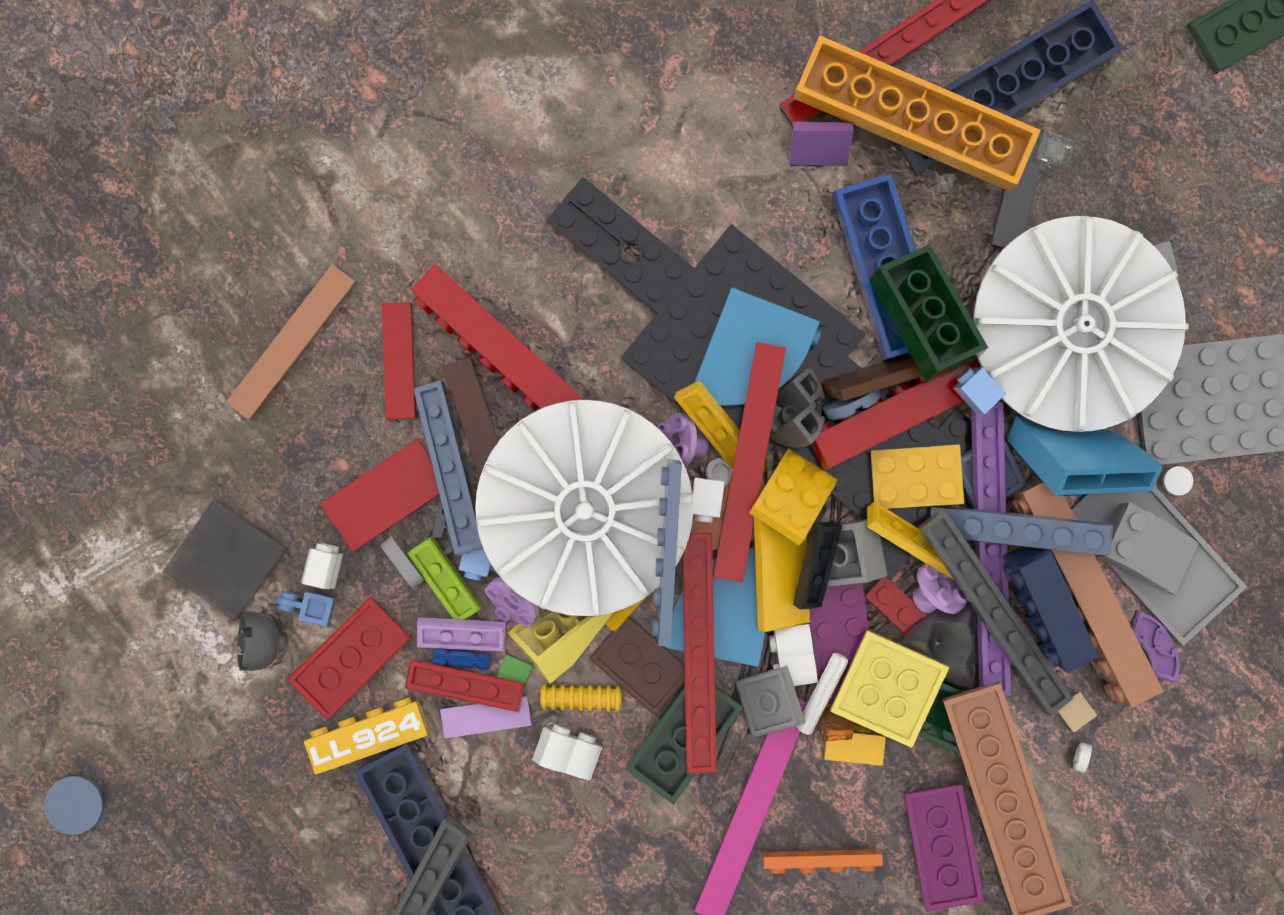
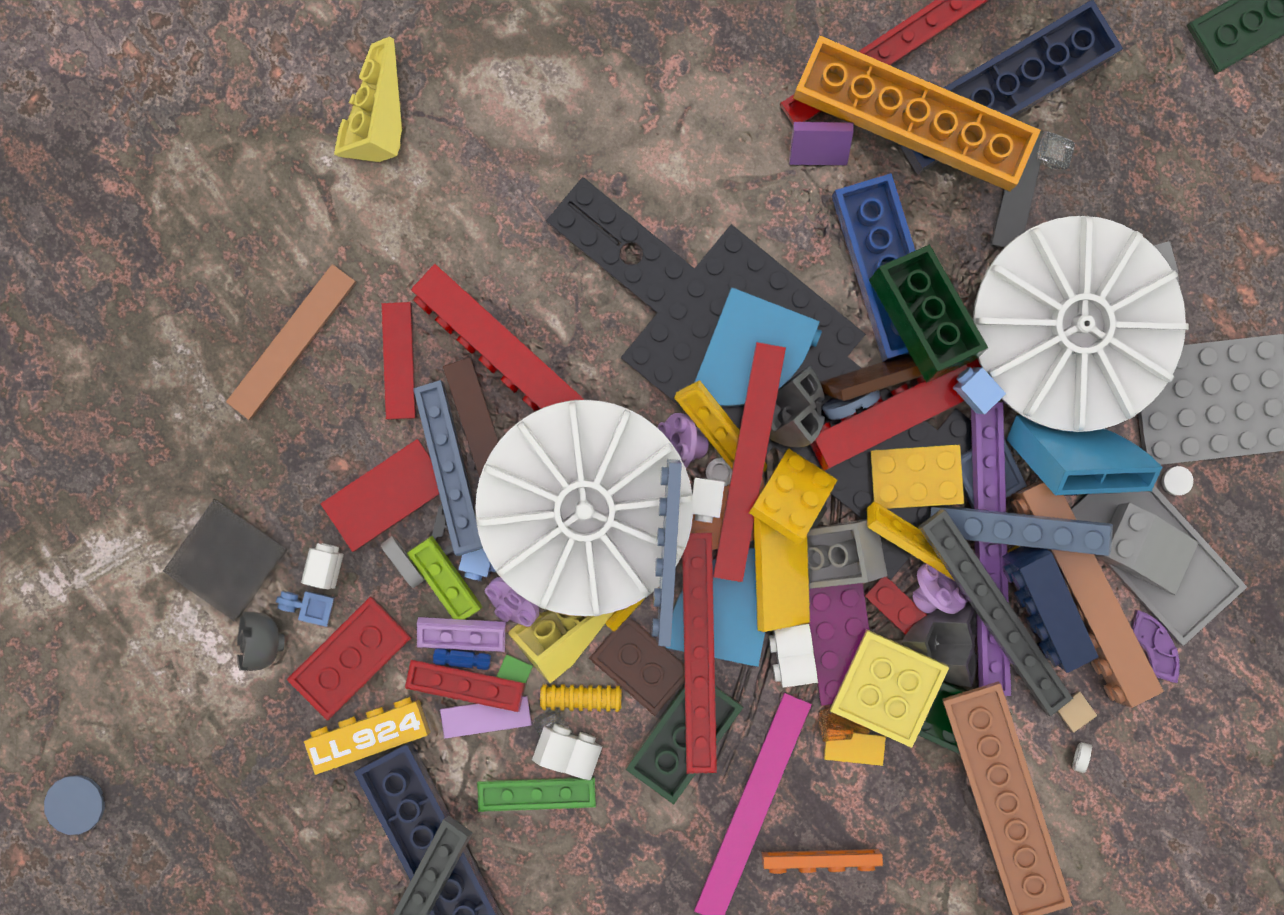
light grey tile [735,666,805,738] -> none
black plate [793,521,842,610] -> none
white axle [796,653,848,735] -> none
magenta plate [903,783,984,912] -> none
none -> light yellow wedge [334,37,402,162]
none -> bright green tile [477,776,596,812]

